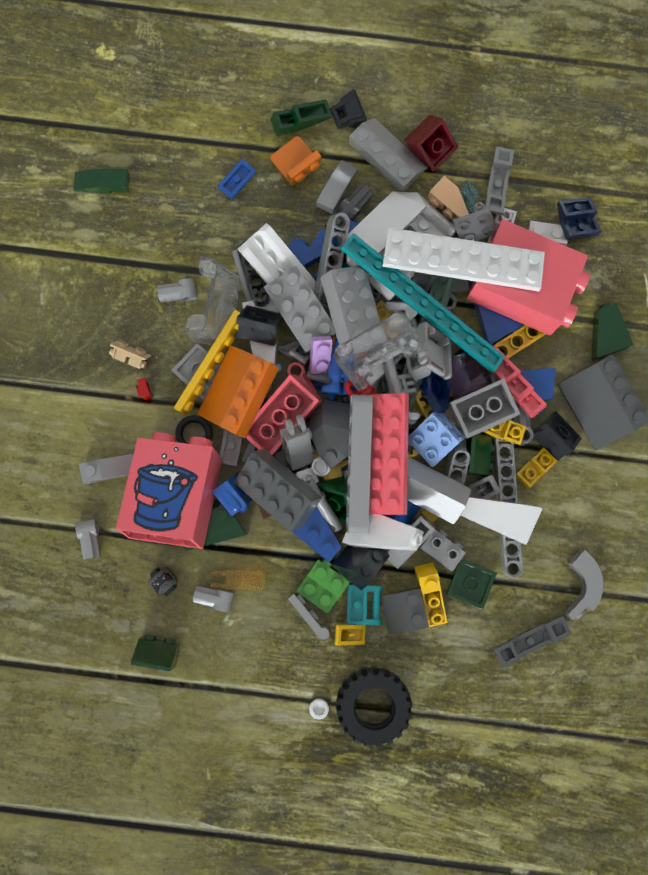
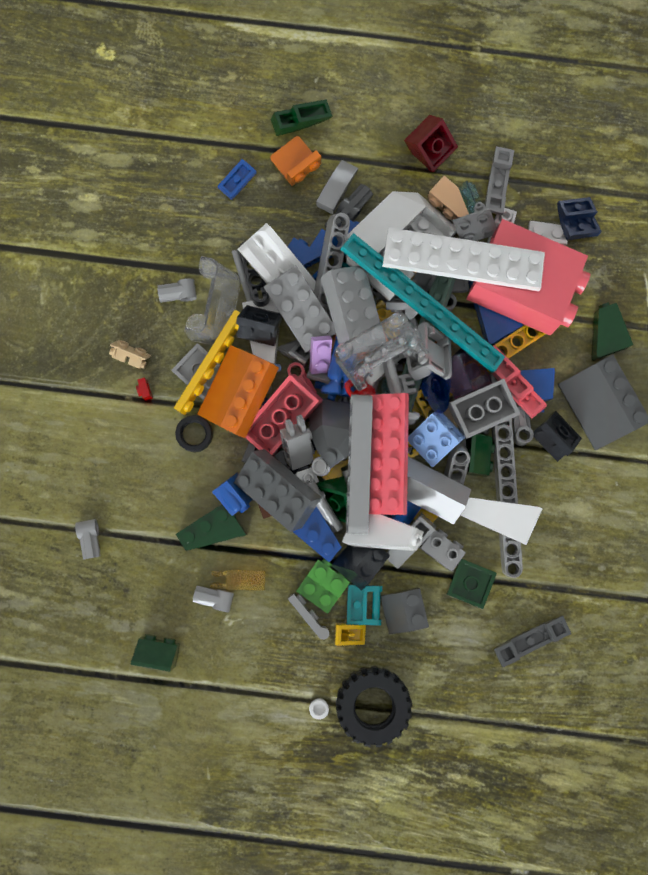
dark green slope [73,169,130,194] -> none
light grey slope [79,454,134,484] -> none
coral brick [116,432,223,549] -> none
head [149,567,178,596] -> none
light grey plate [219,429,243,467] -> none
black piece [330,89,367,129] -> none
light grey slope [349,118,428,192] -> none
yellow slope [414,562,447,627] -> none
light grey slope [467,475,501,500] -> none
yellow slope [482,420,526,445] -> none
yellow slope [516,447,557,489] -> none
light grey arch [564,550,603,620] -> none

